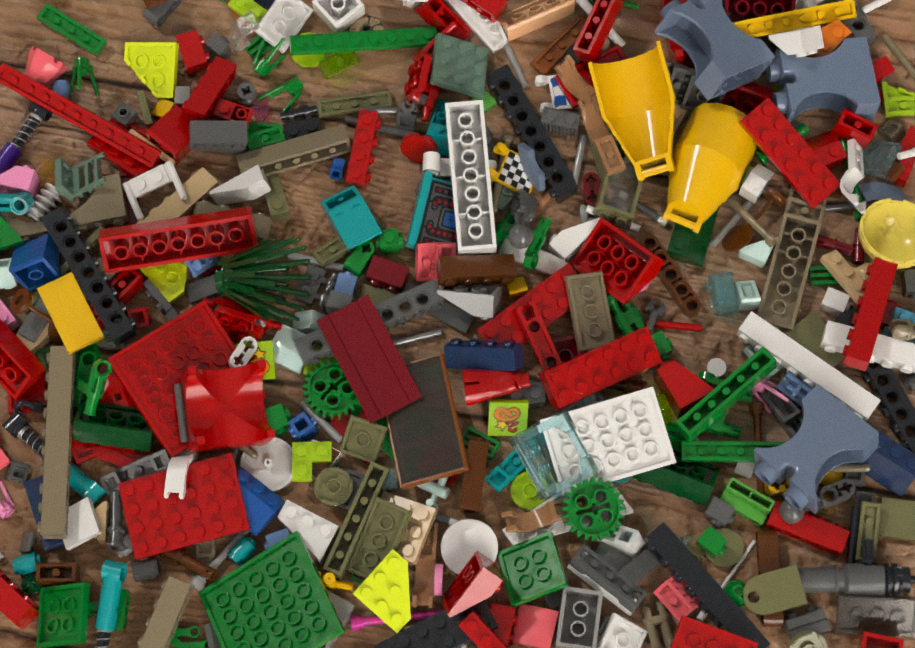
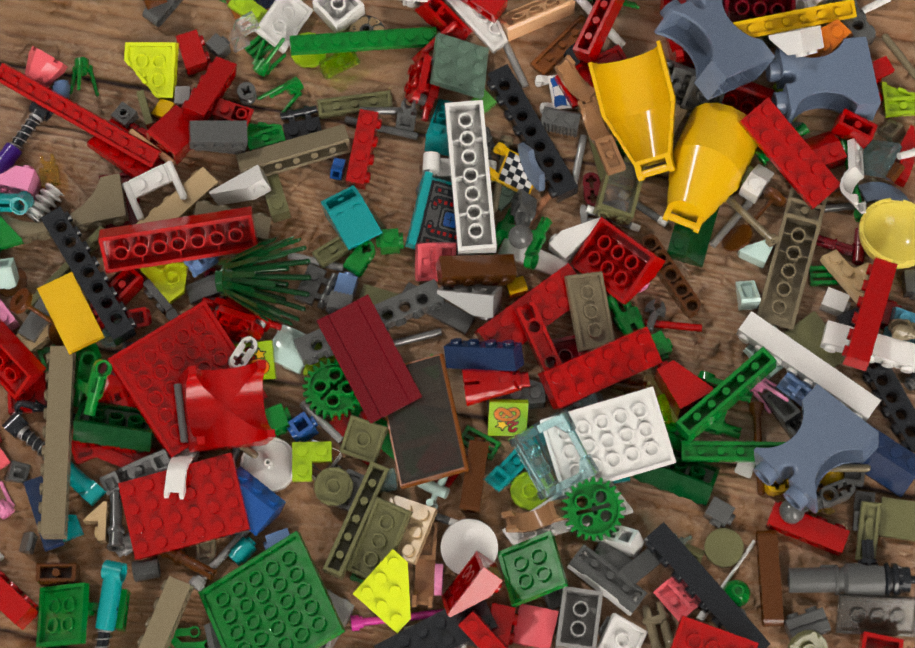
blue slope [9,233,62,291] -> none
teal brick [12,552,43,576] -> none
dark green plate [21,575,41,595] -> none
green plate [36,3,107,57] -> none
sand green plate [54,152,106,202] -> none
white tile [63,497,102,550] -> none
clear pink tile [250,99,269,123] -> none
white wedge [278,500,340,565] -> none
light aqua slope [292,310,327,334] -> none
yellow piece [318,571,354,591] -> none
dark red brick [365,255,410,293] -> none
red tile [400,133,438,163] -> none
green brick [695,526,728,559] -> none
clear light blue brick [705,272,739,316] -> none
white tile [707,358,726,378] -> none
bright green piece [720,477,775,527] -> none
olive tile [743,564,808,615] -> none
black piece [846,506,860,563] -> none

